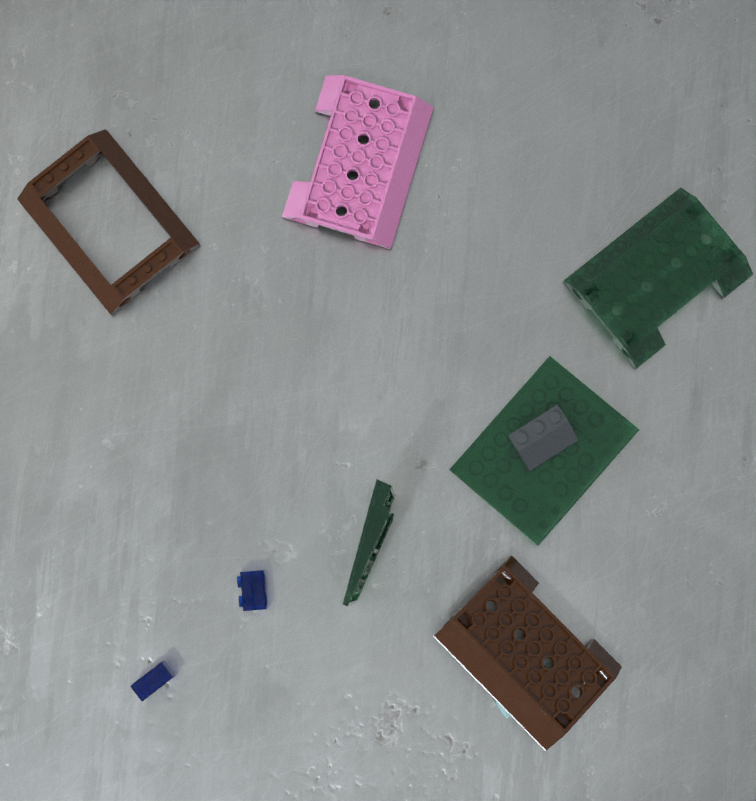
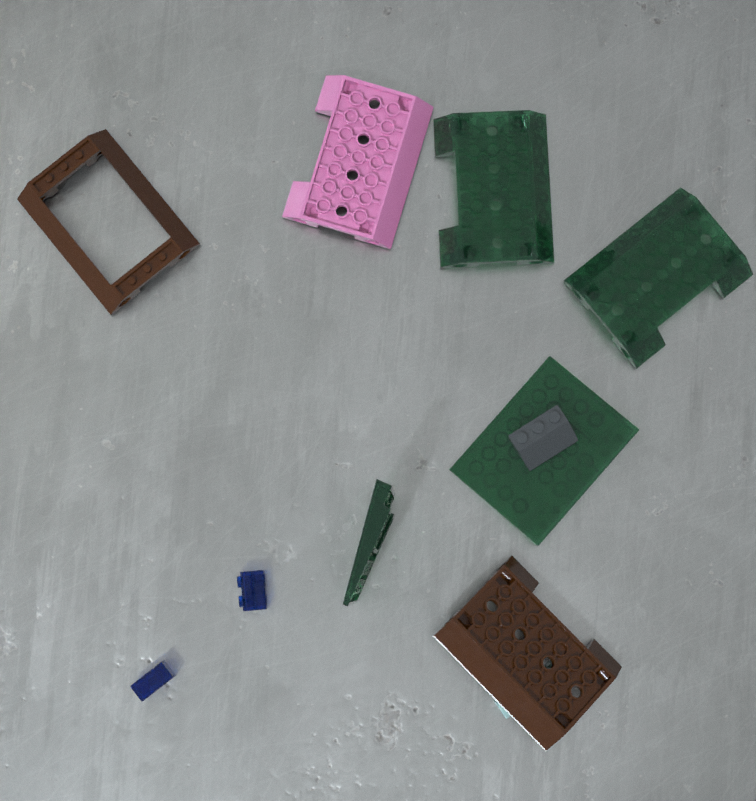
none -> clear green slope [433,110,554,268]

